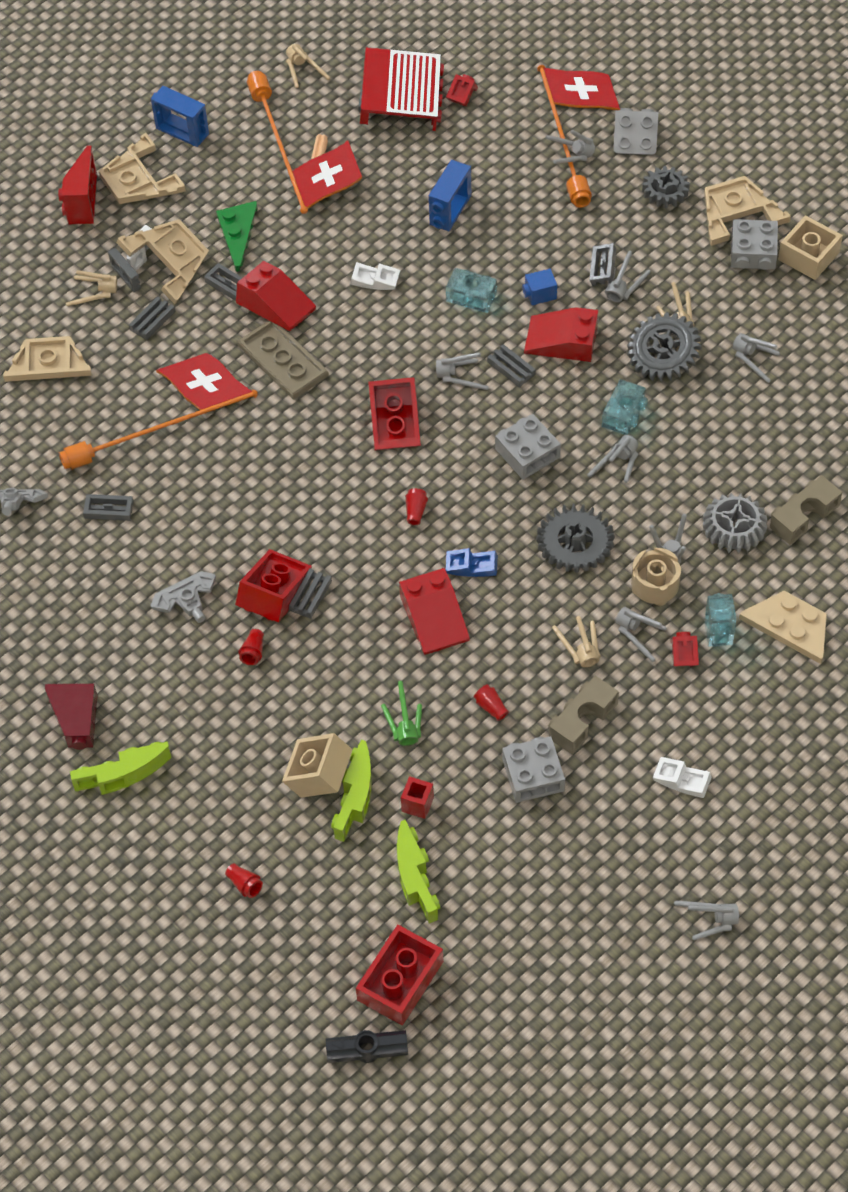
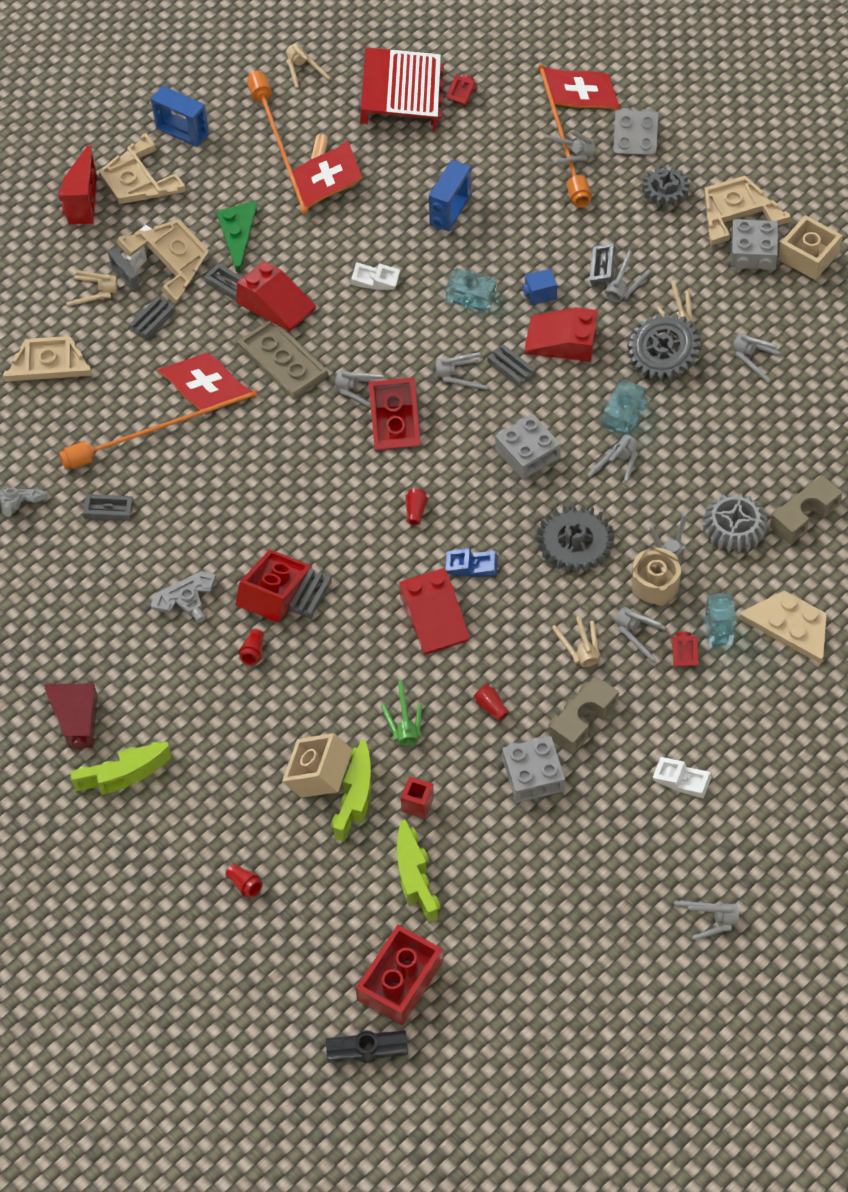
none -> light grey plant [335,370,387,407]

